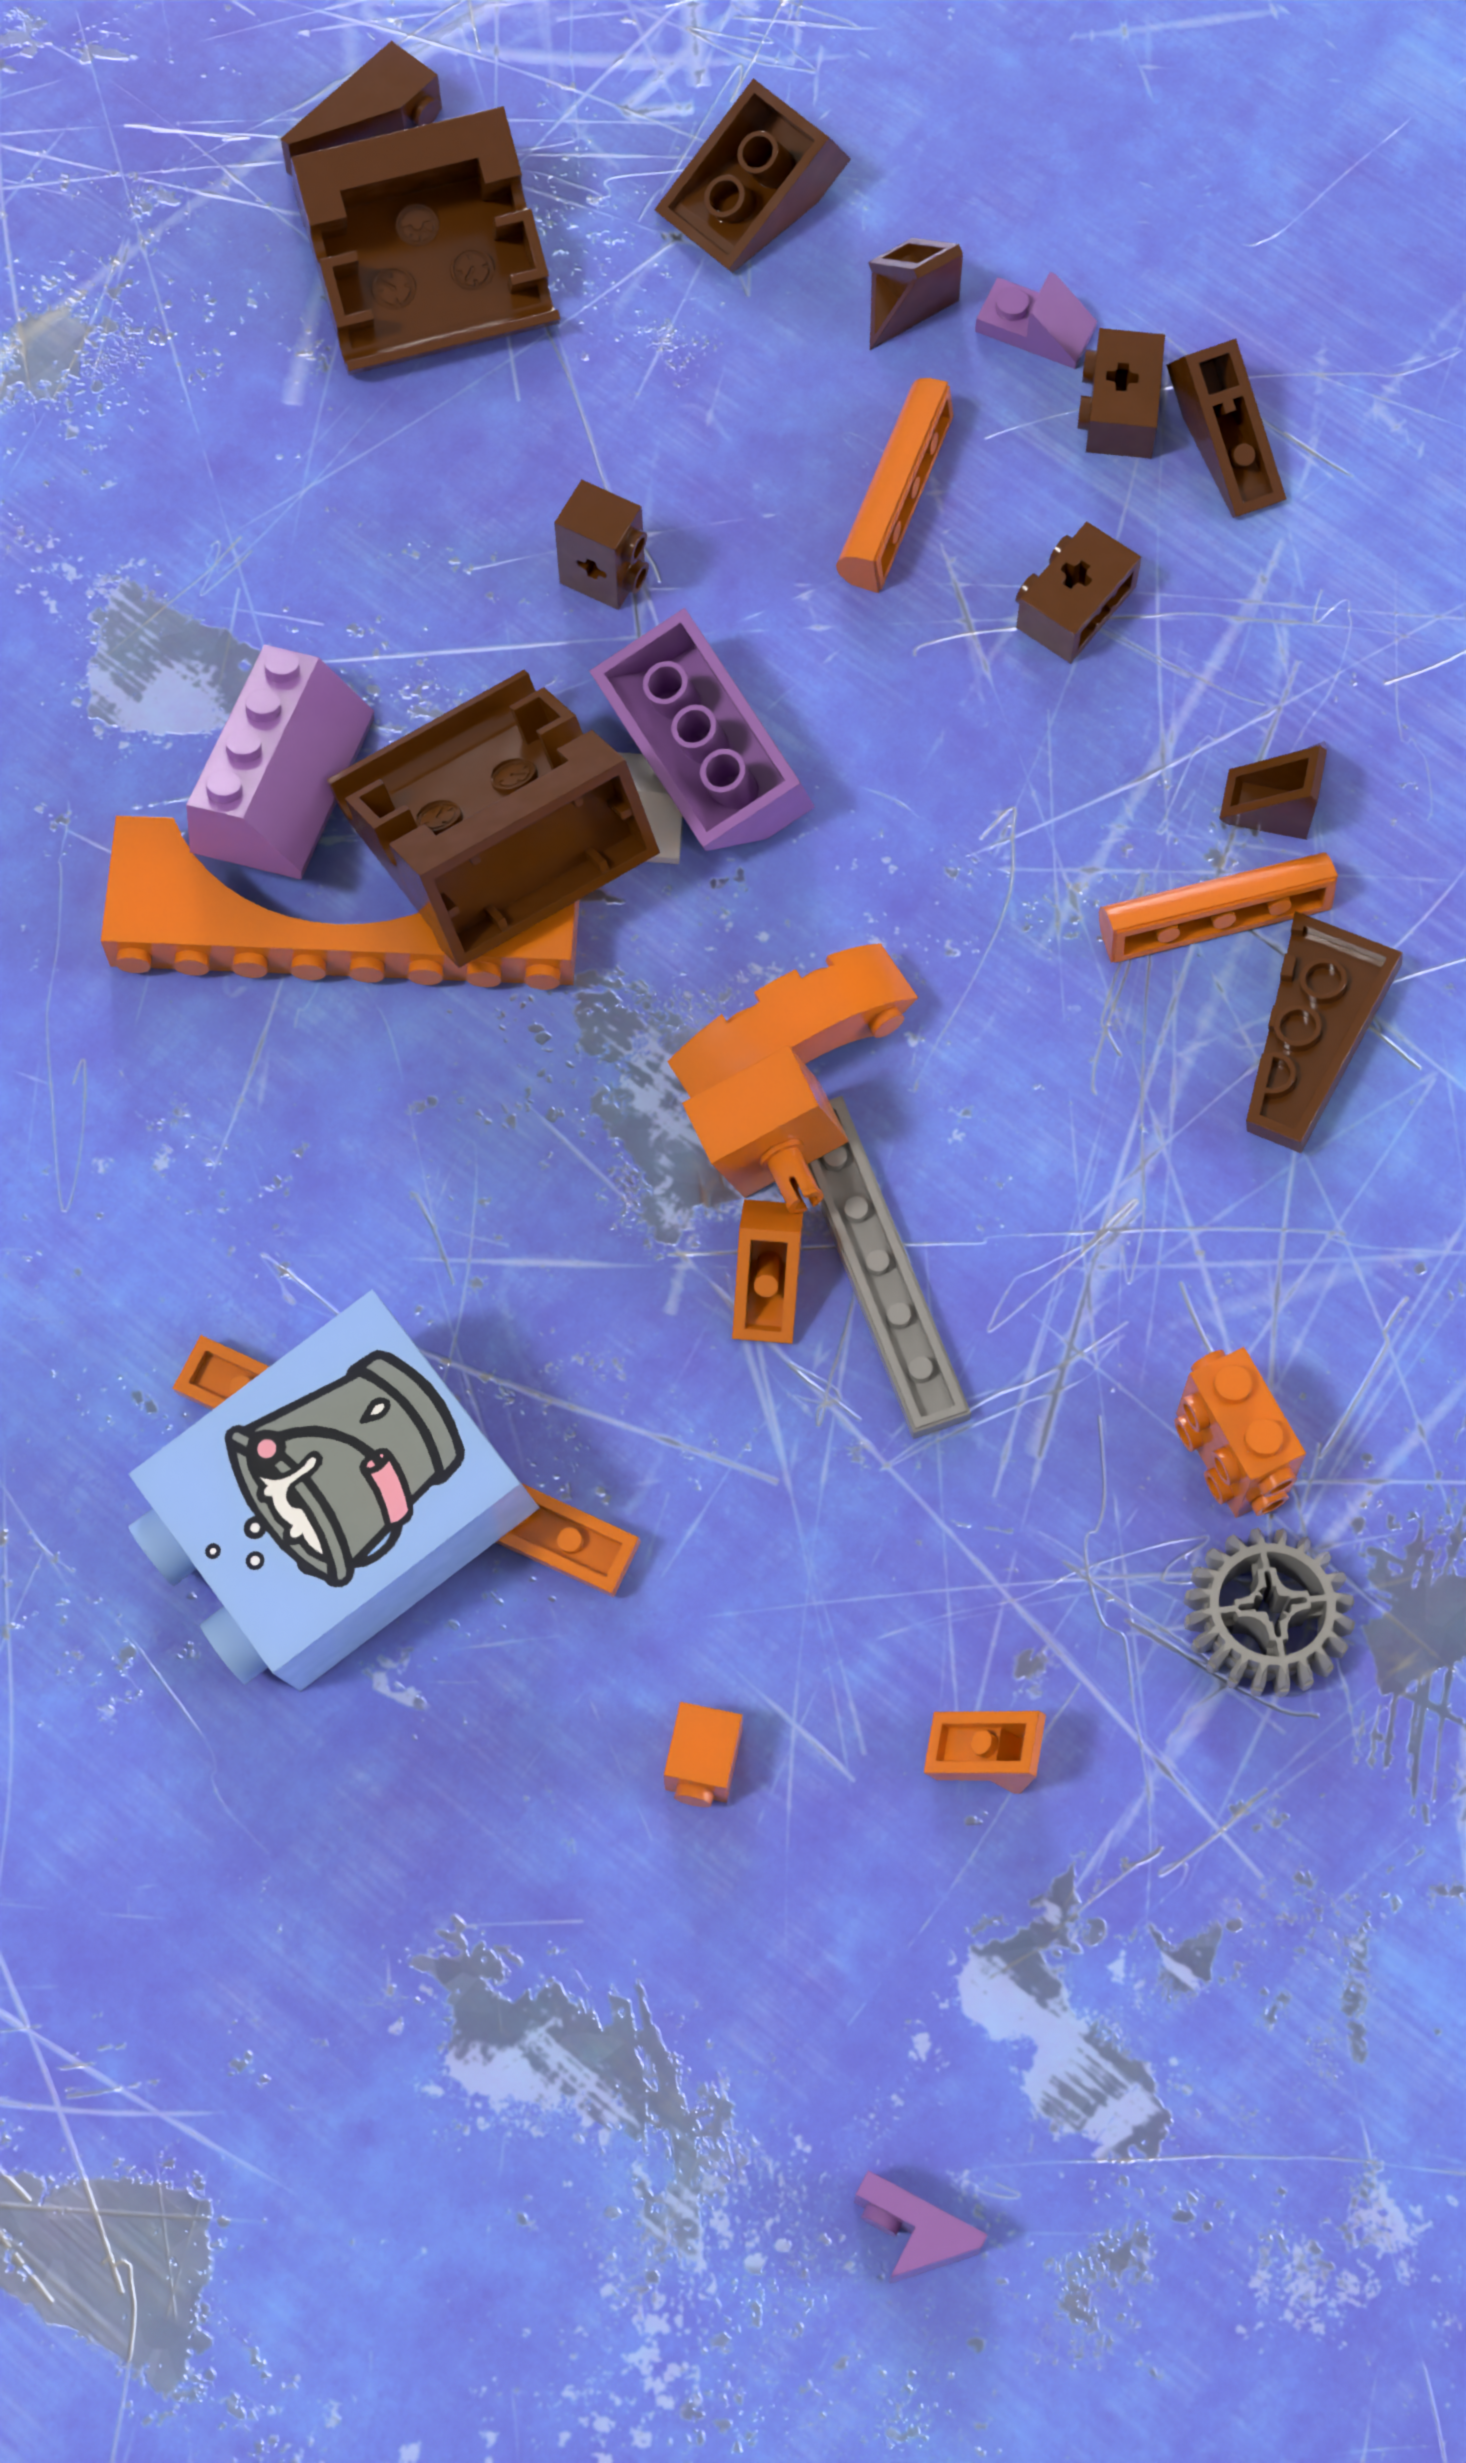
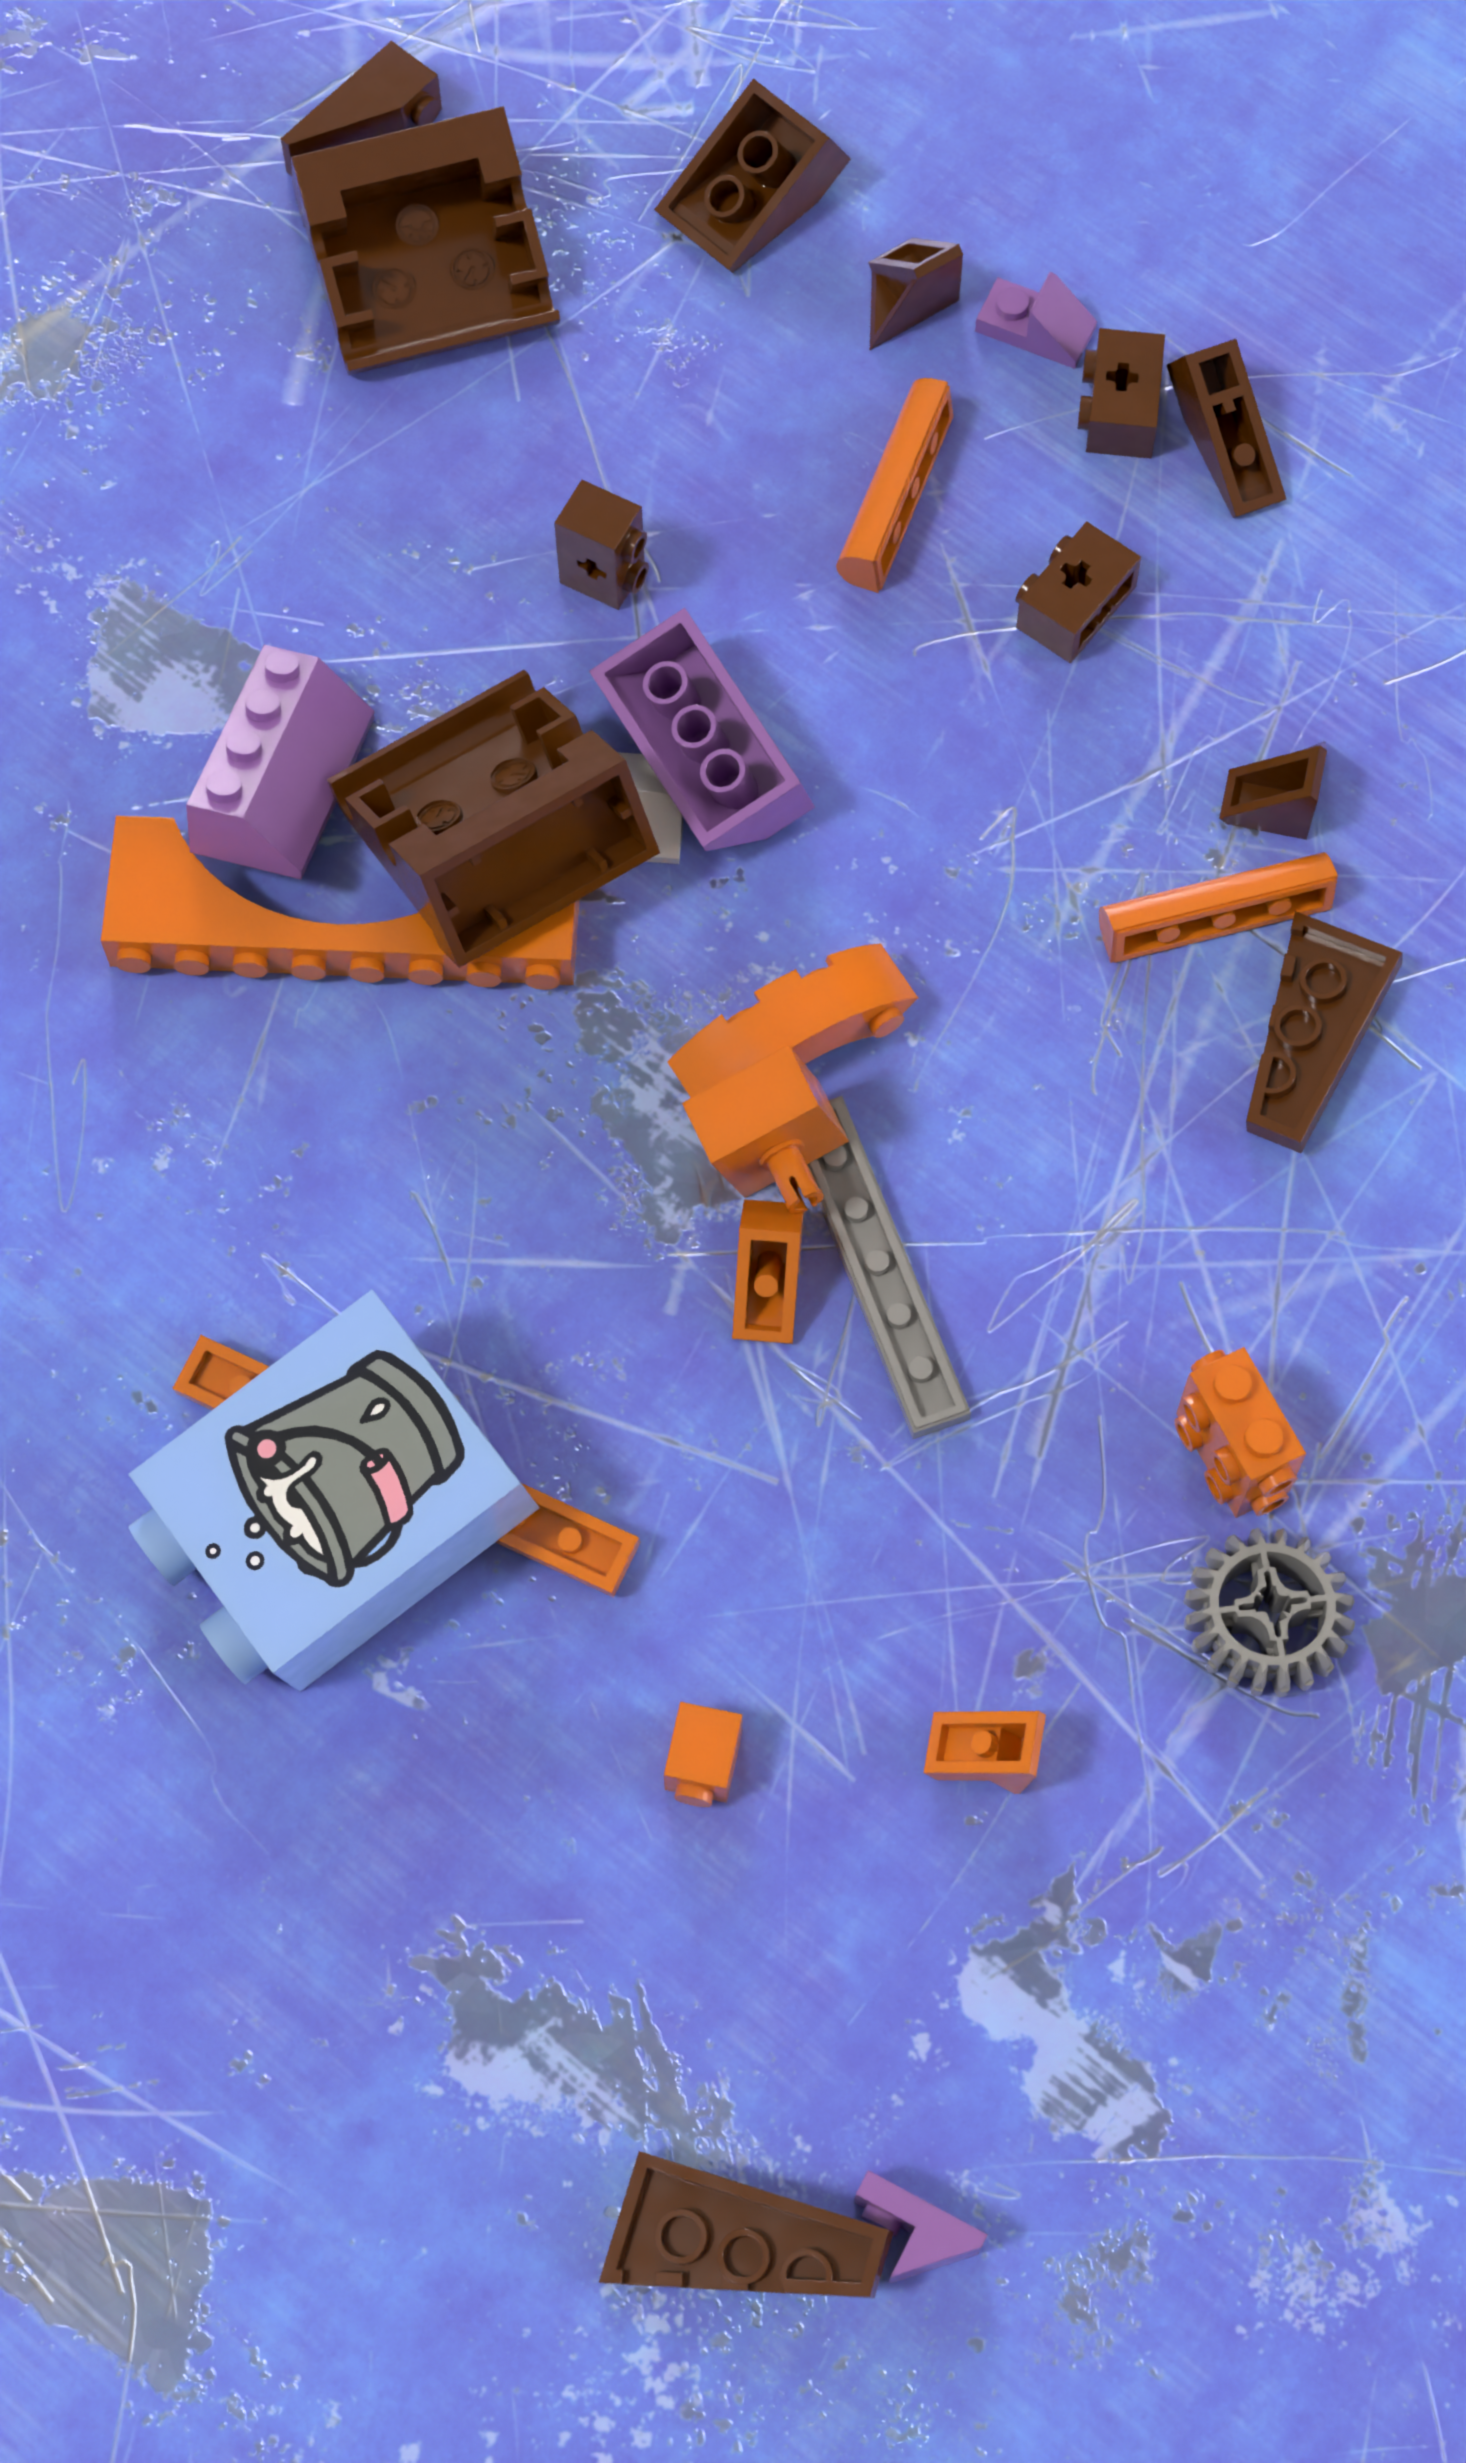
none -> reddish brown wing [598,2151,894,2299]

